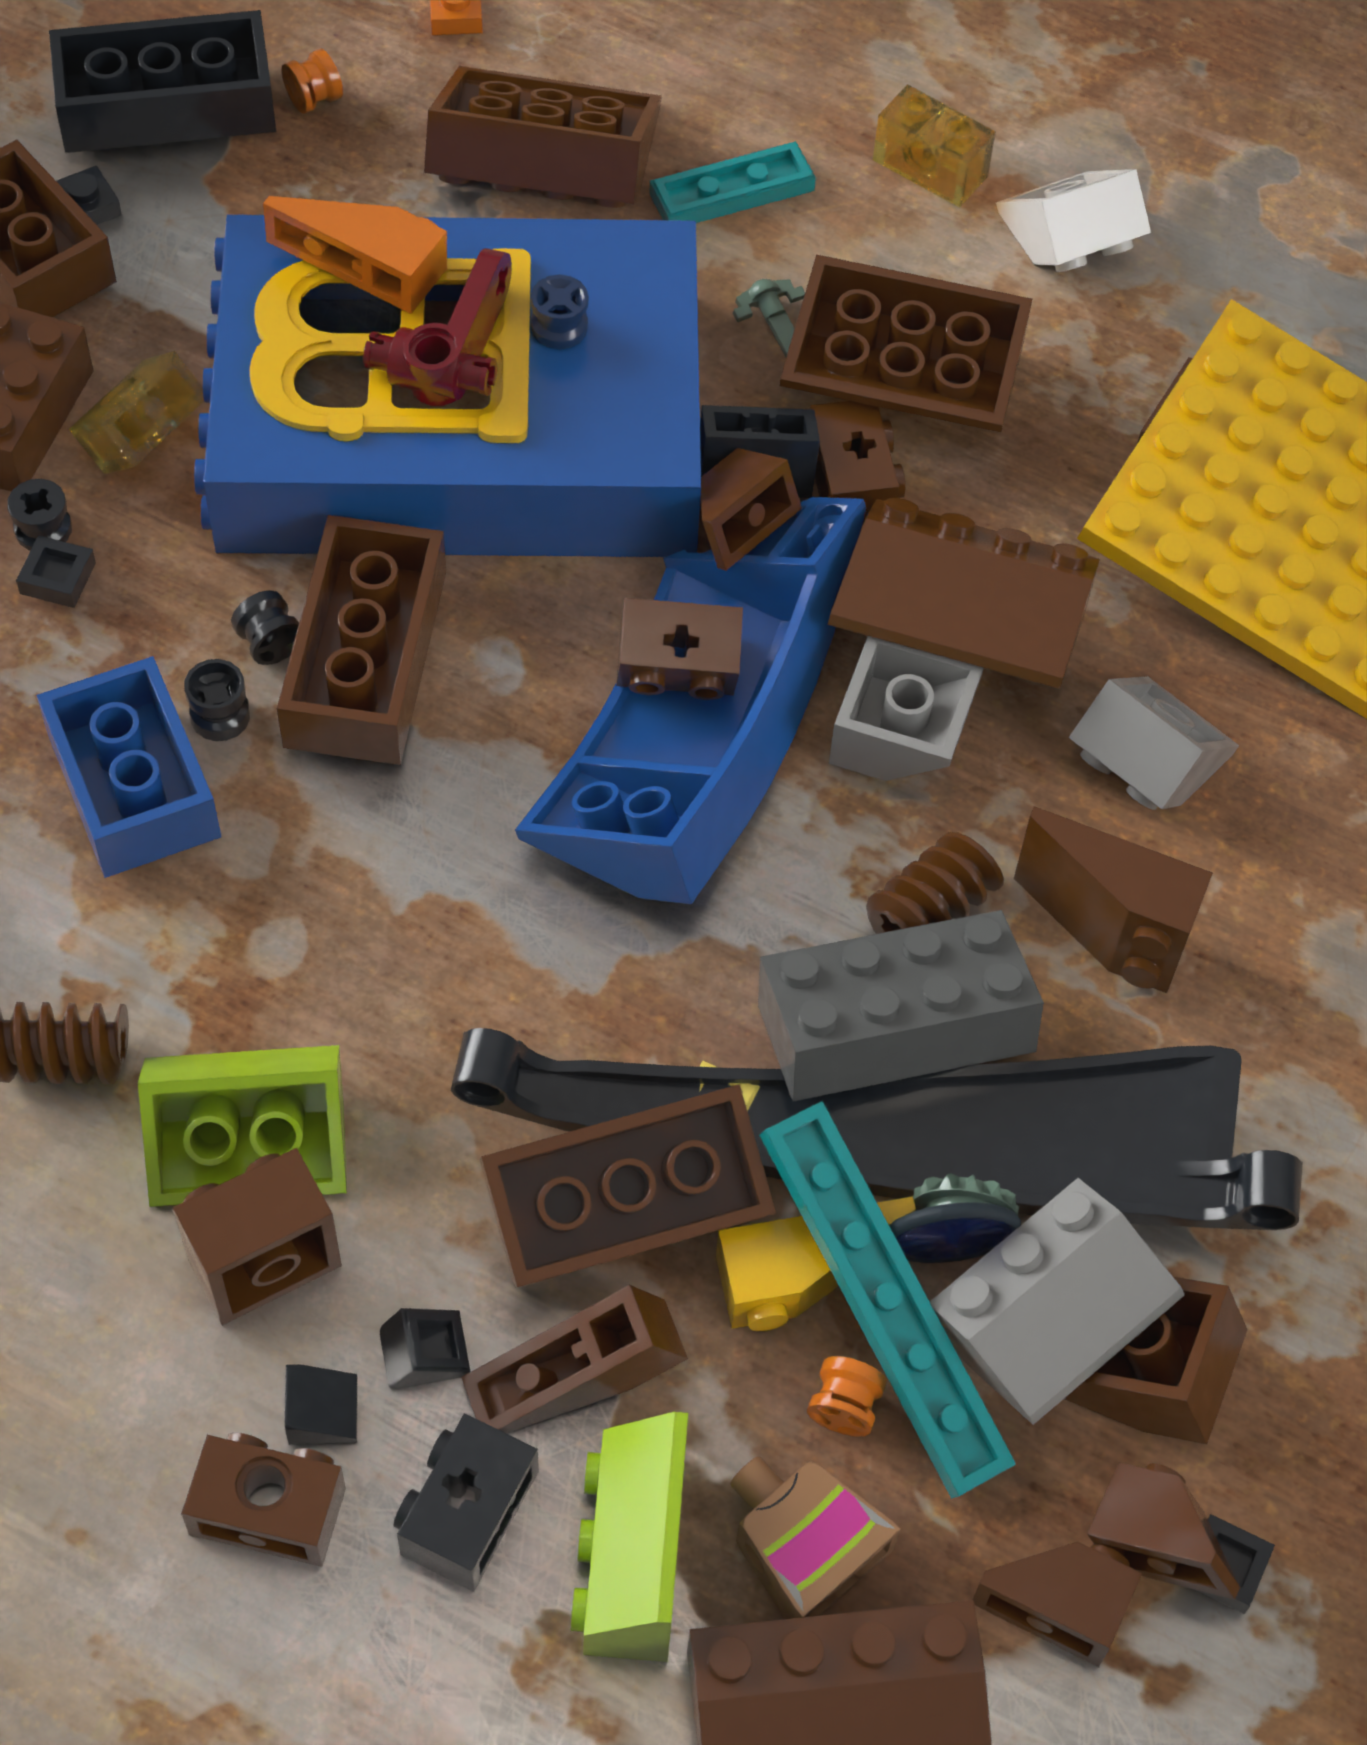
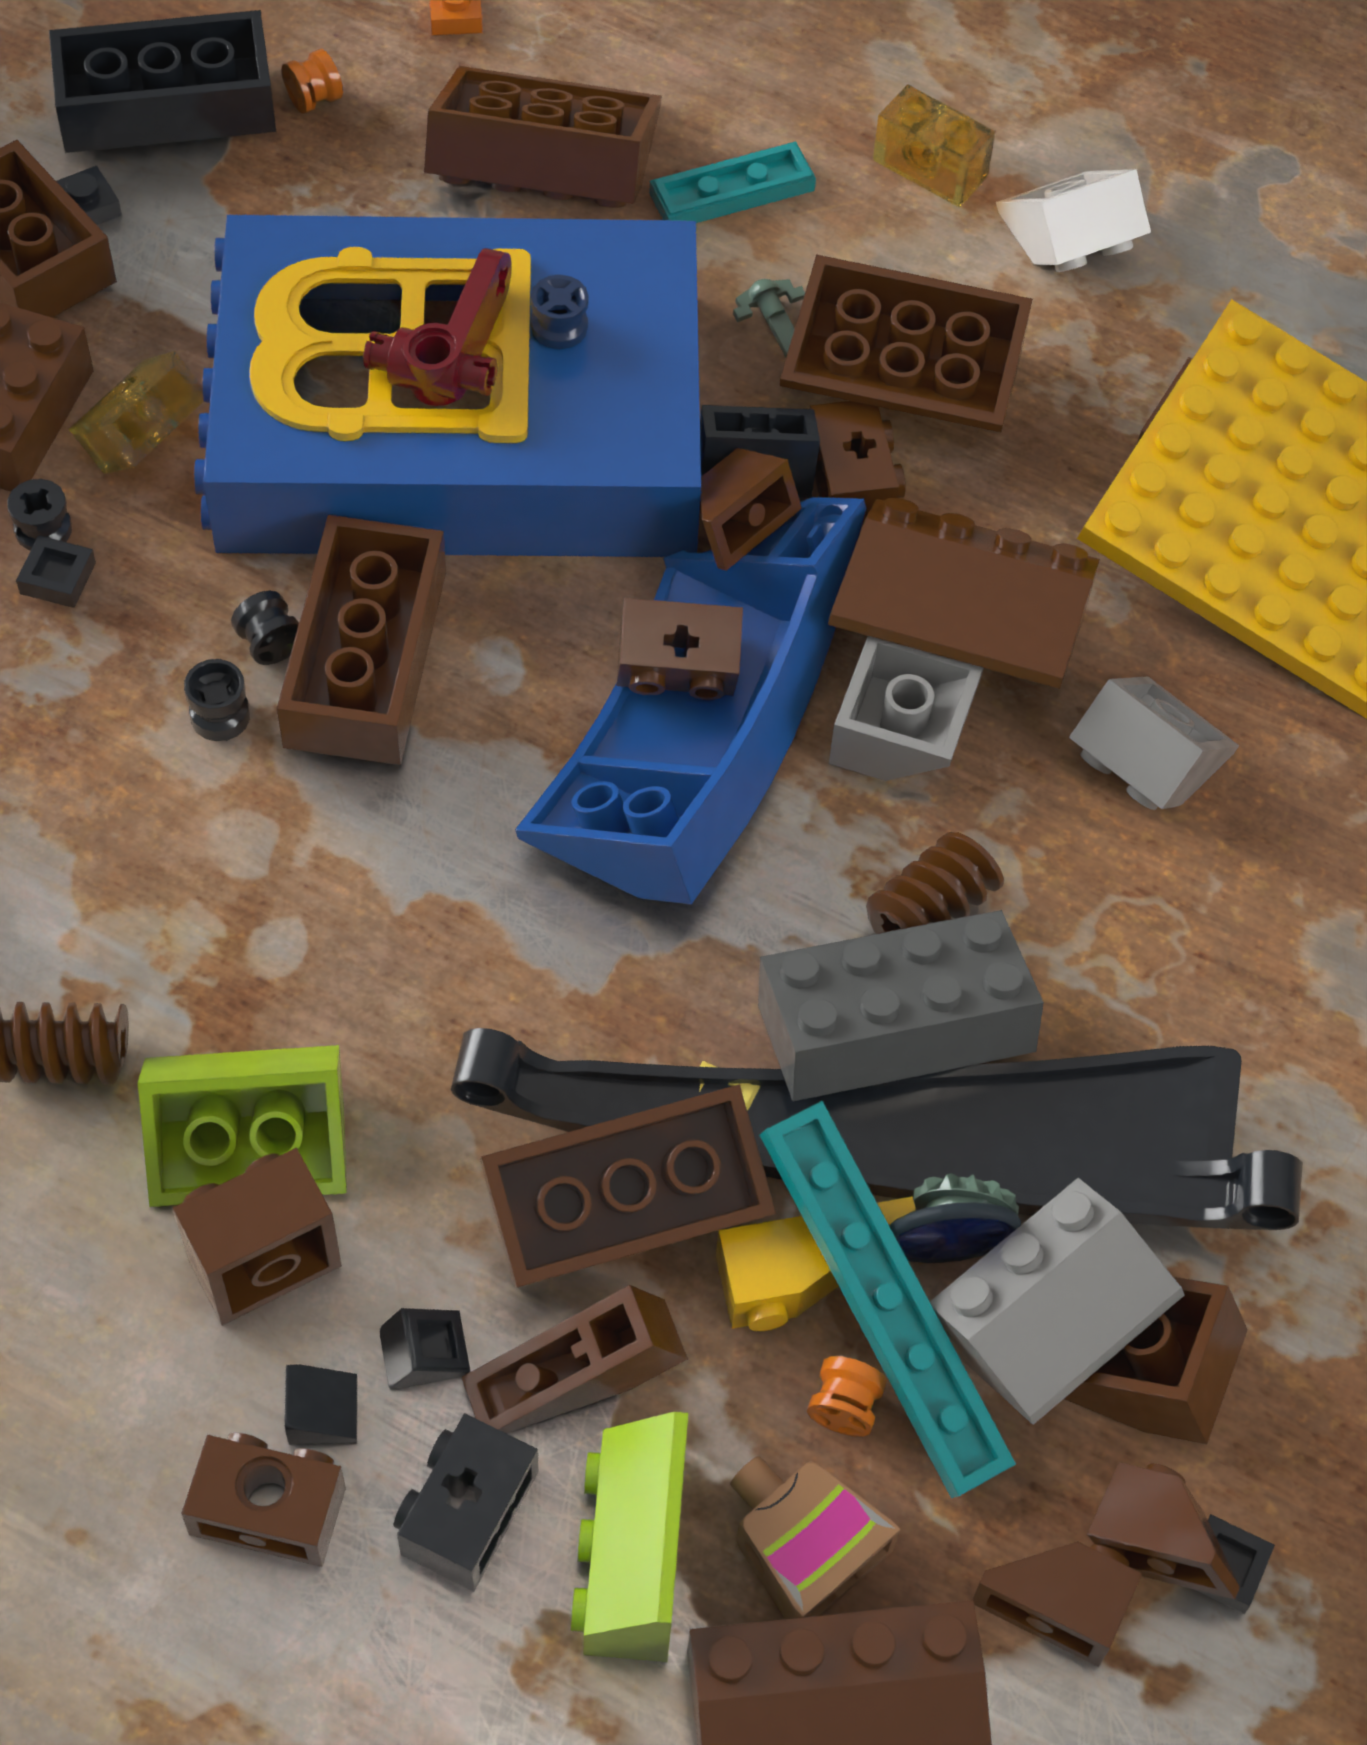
blue brick [36,656,221,878] -> none
orange slope [263,196,447,314] -> none
reddish brown slope [1014,806,1213,993] -> none

